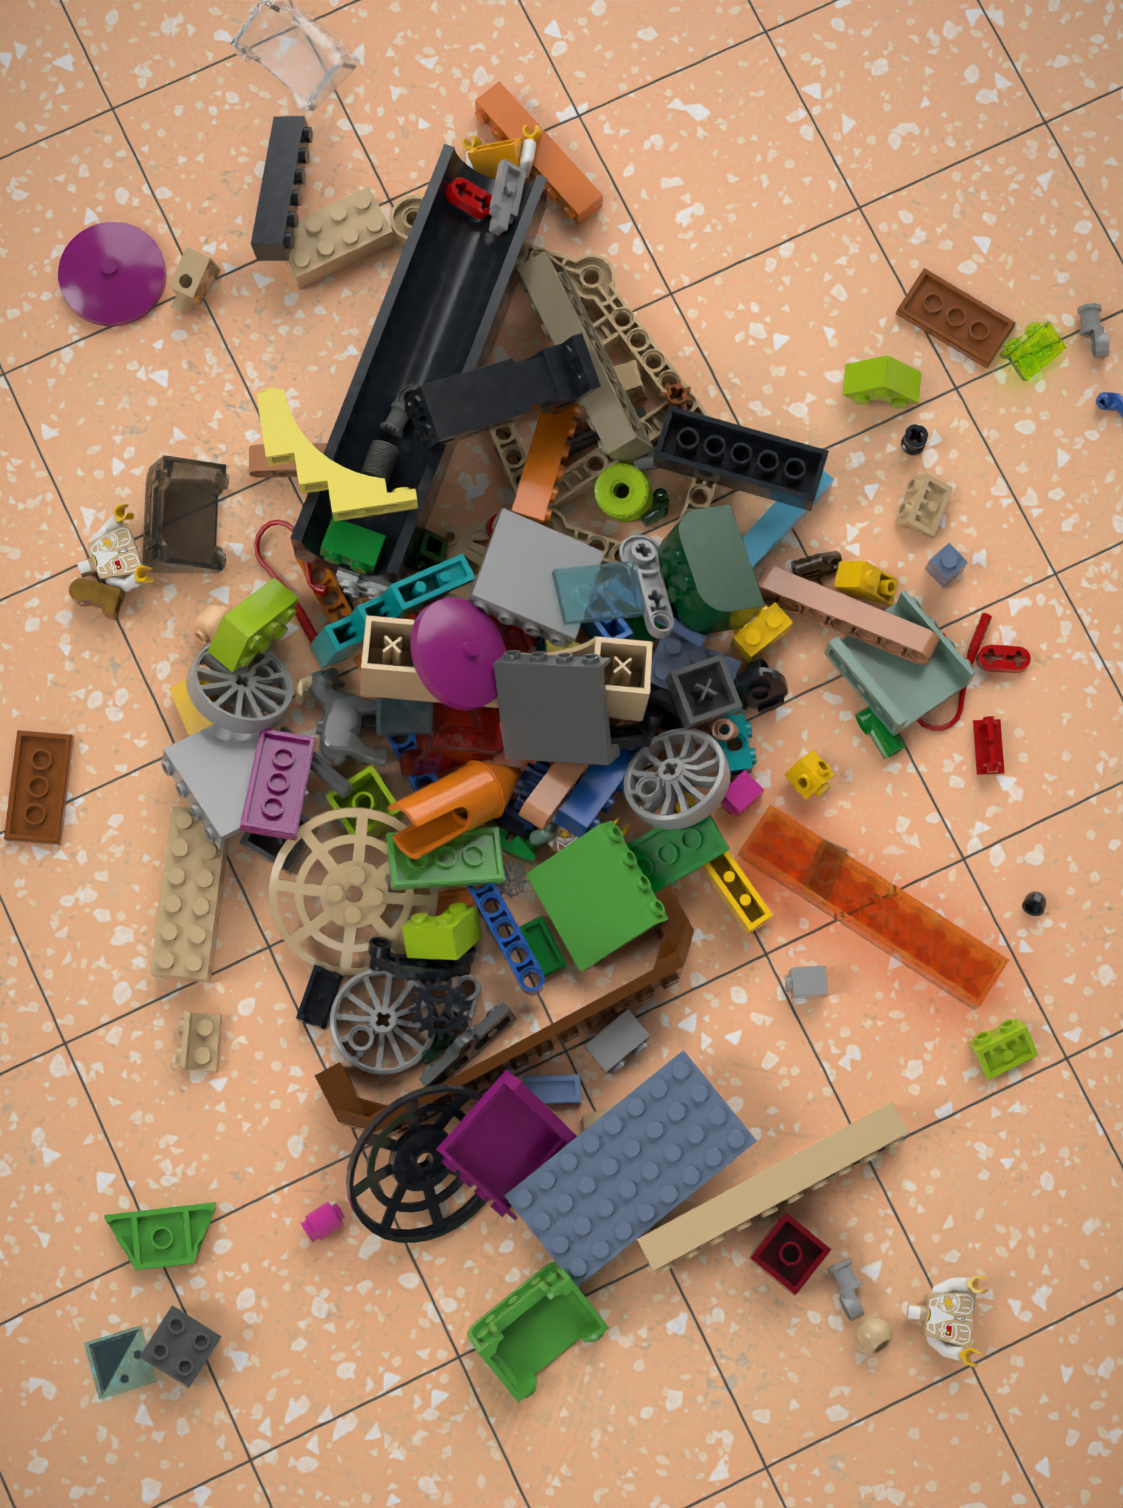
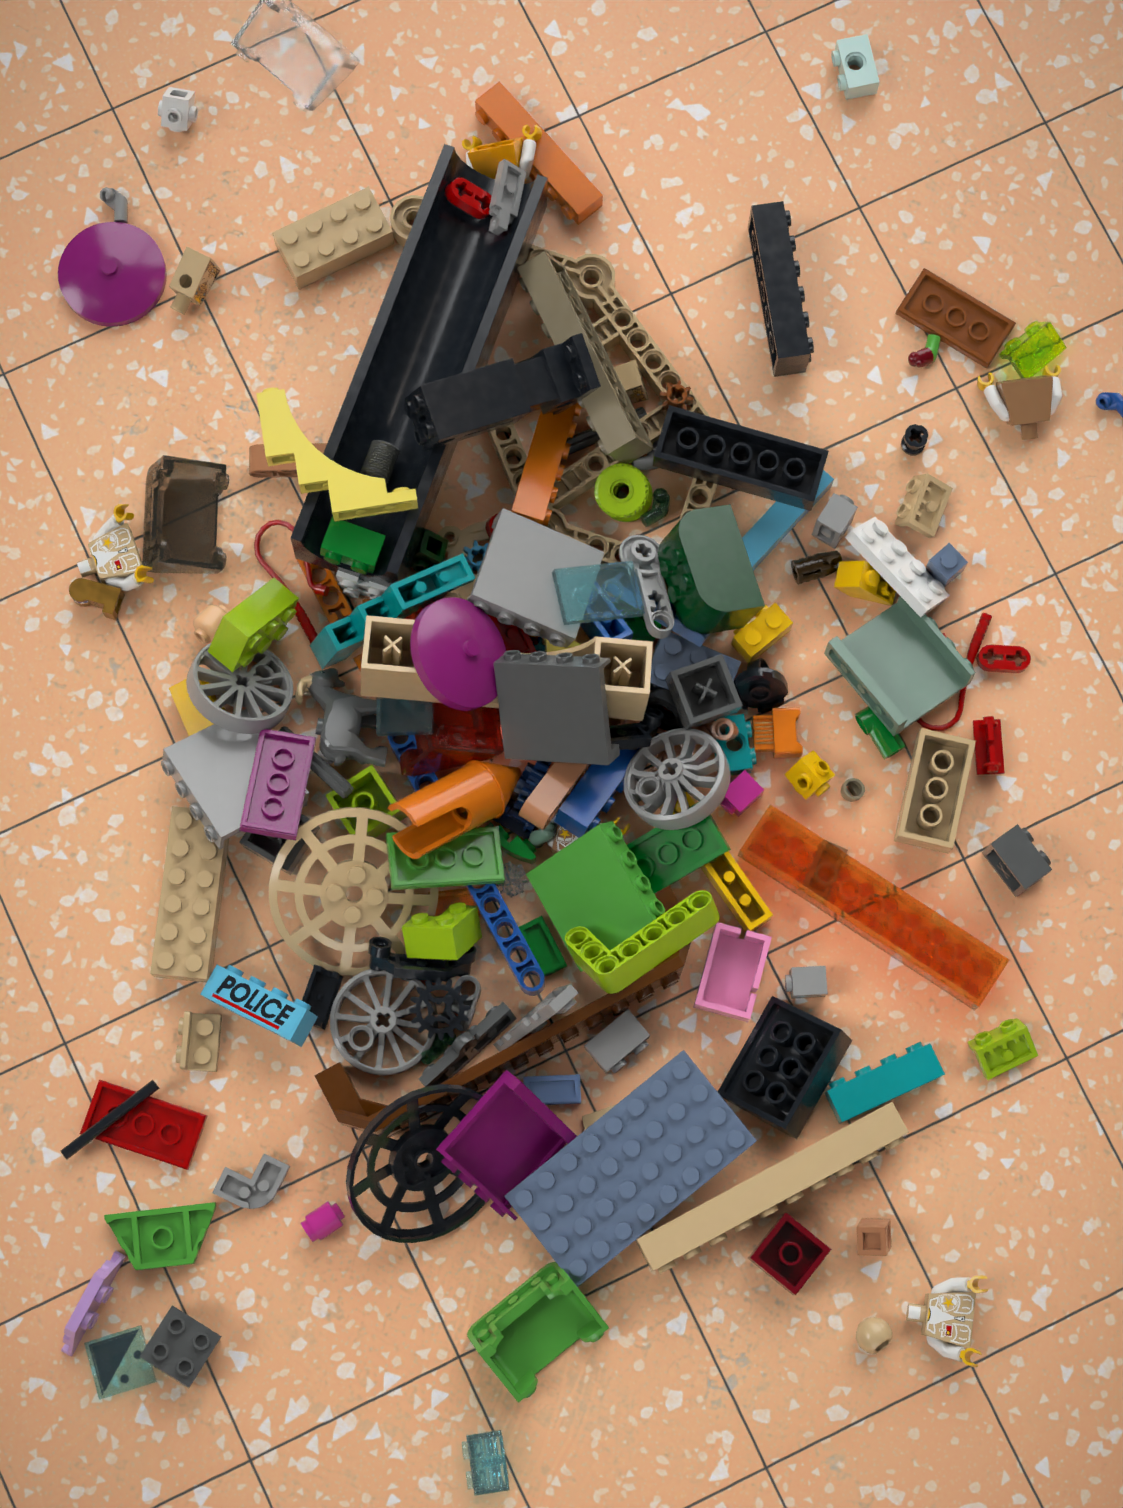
dark orange tile [4,730,74,845] -> none
black brick [251,116,313,261] -> none
dark grey connector [380,384,418,438] -> none
nougat beam [757,566,939,665] -> none
light grey connector [827,1258,864,1321] -> none
lime brick [842,355,921,409] -> none
black hinge [1022,891,1046,916] -> none
light grey connector [1077,303,1109,358] -> none
none -> black bar [60,1079,160,1160]
none -> lavender wing [61,1251,126,1357]
none -> red tile [80,1079,208,1170]
none -> light grey arm [100,187,128,223]
none -> white brick [158,87,198,132]
none -> medium azure brick [200,965,318,1047]
none -> light grey plate [212,1154,290,1209]
none -> clear light blue brick [462,1429,510,1496]
none -> dark azure gear [463,540,488,574]
none -> light grey wing [493,984,578,1052]
none -> lime beam [565,890,720,994]
none -> bright pink piece [693,922,772,1023]
none -> black slope [718,996,852,1139]
none -> black brick [748,201,814,377]
none -> orange piece [752,707,803,758]
none -> light grey brick [812,493,858,549]
none -> teal brick [825,1042,945,1124]
none -> light aqua brick [831,34,880,100]
none -> dark tan hinge [841,778,865,802]
none -> white plate [845,517,950,617]
none -> nougat brick [857,1218,892,1256]
none -> tan brick [894,728,976,854]
none -> dark red arm [908,334,941,368]
none -> medium nougat torso [977,365,1062,440]
none -> dark grey brick [982,824,1052,897]

